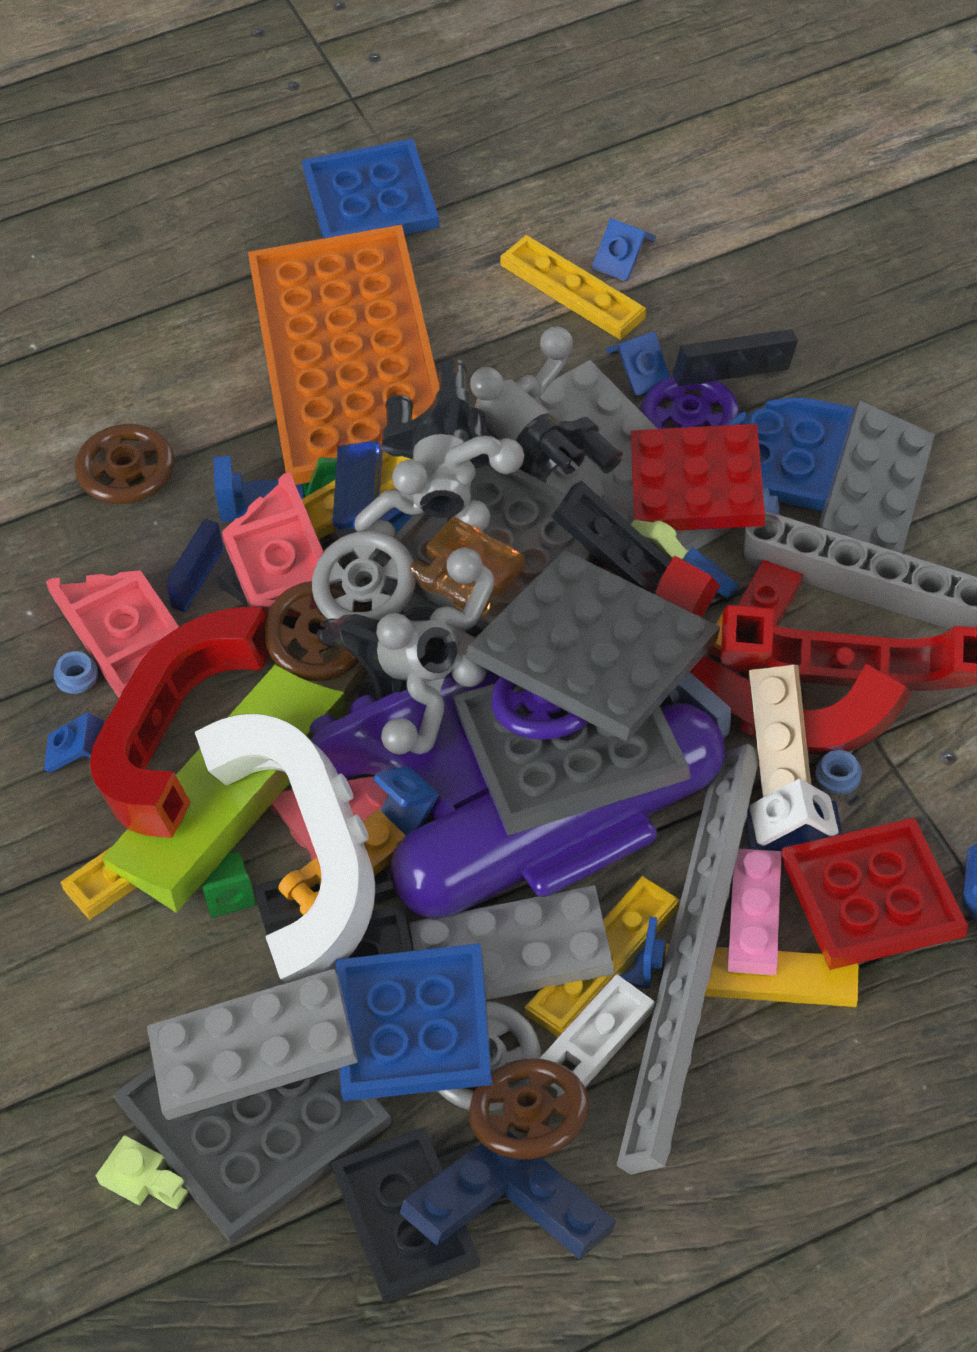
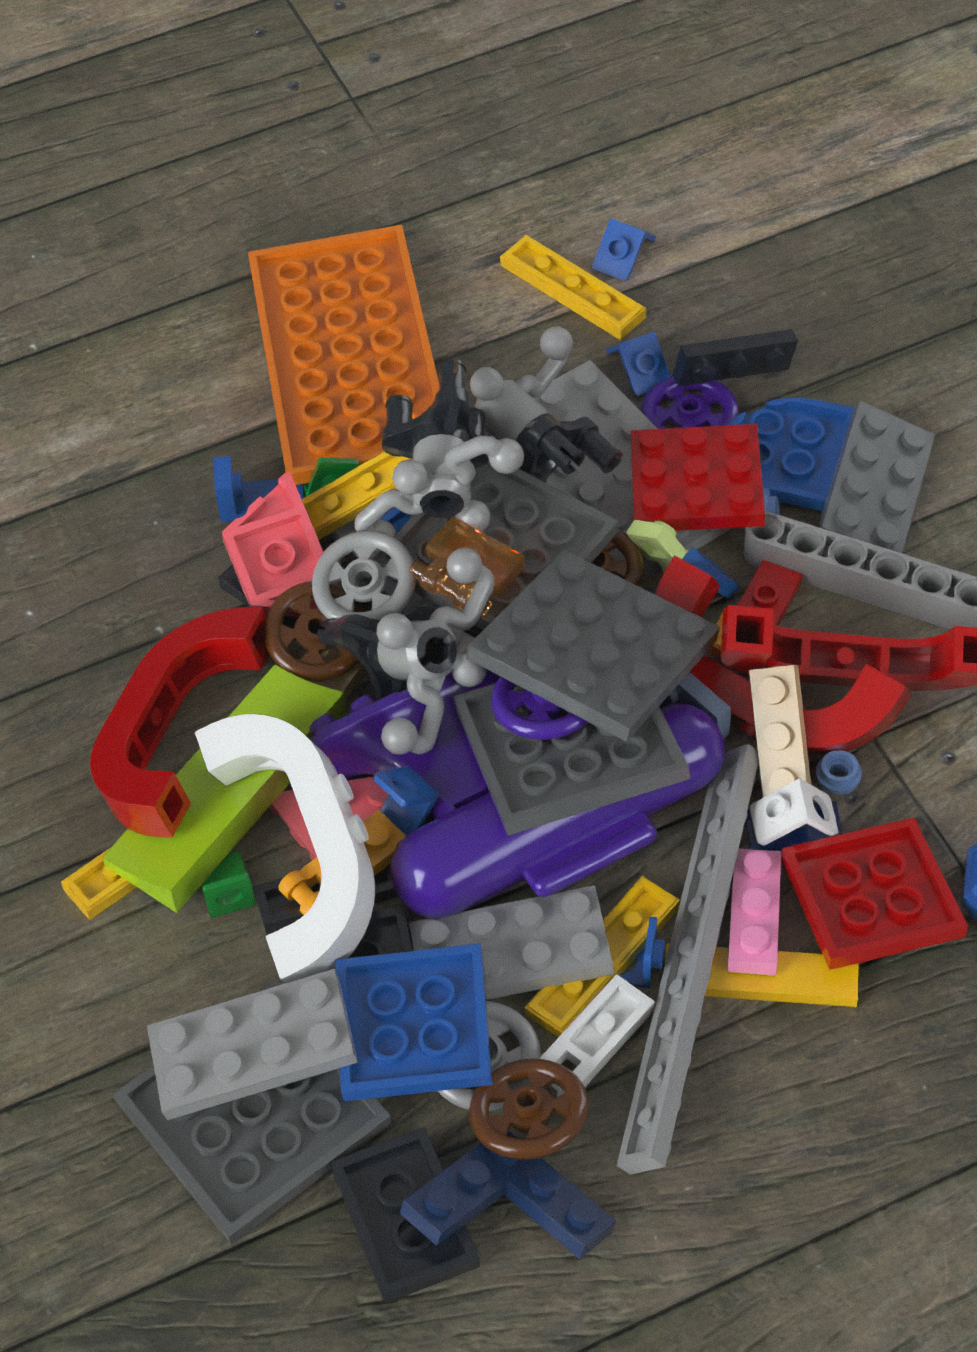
blue bracket [44,712,105,773] -> none
coral wing [46,570,179,698] -> none
medium blue plate [53,651,98,694] -> none
reddish brown plate [75,424,174,504] -> none
yellowish green plate [95,1135,189,1210] -> none
clear blue tile [165,519,223,612] -> none
blue plate [302,138,440,239] -> none
clear blue tile [332,441,383,530] -> none
black plate [551,480,671,594] -> none

